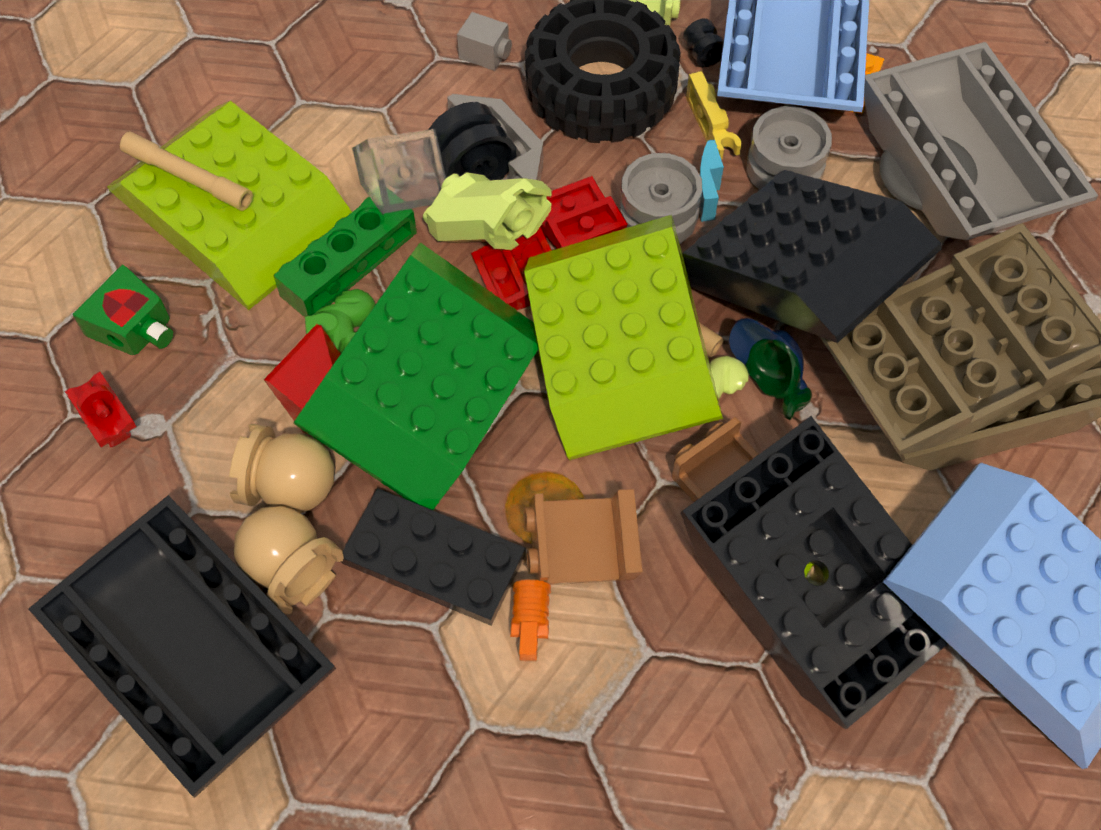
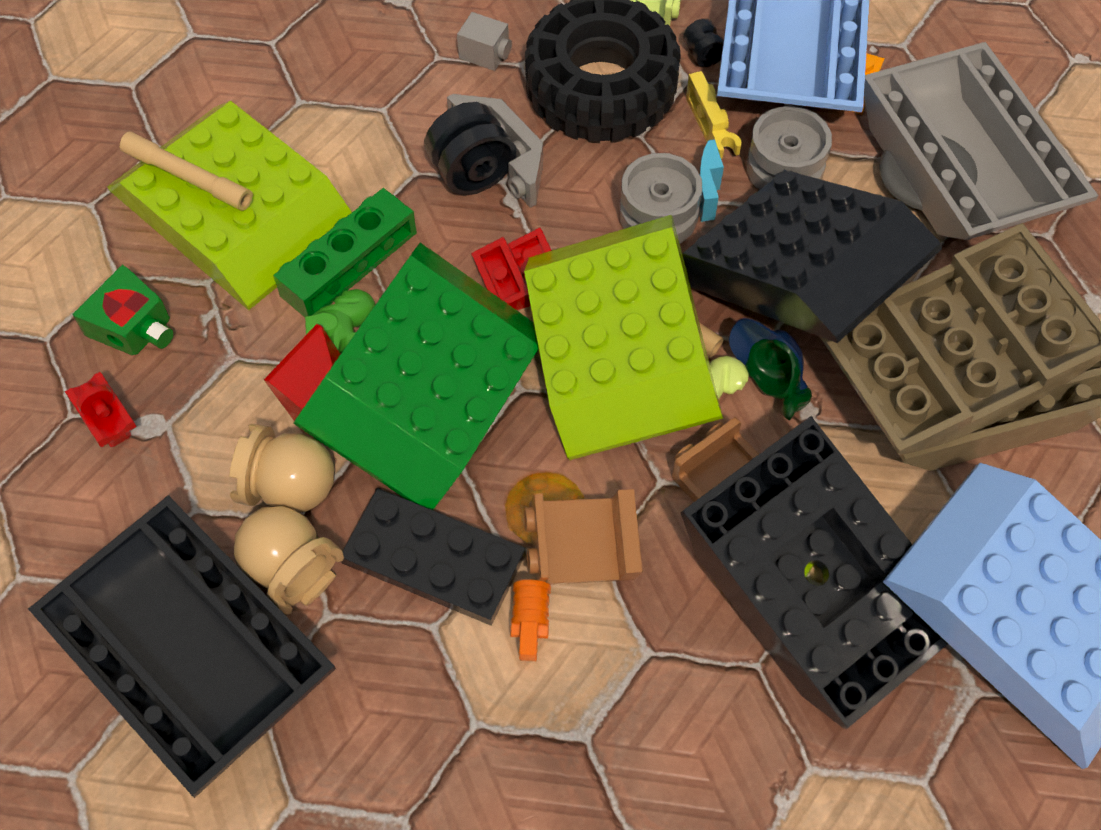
clear slope [352,129,446,214] -> none
yellowish green brick [423,173,551,250] -> none
red slope [540,176,628,249] -> none

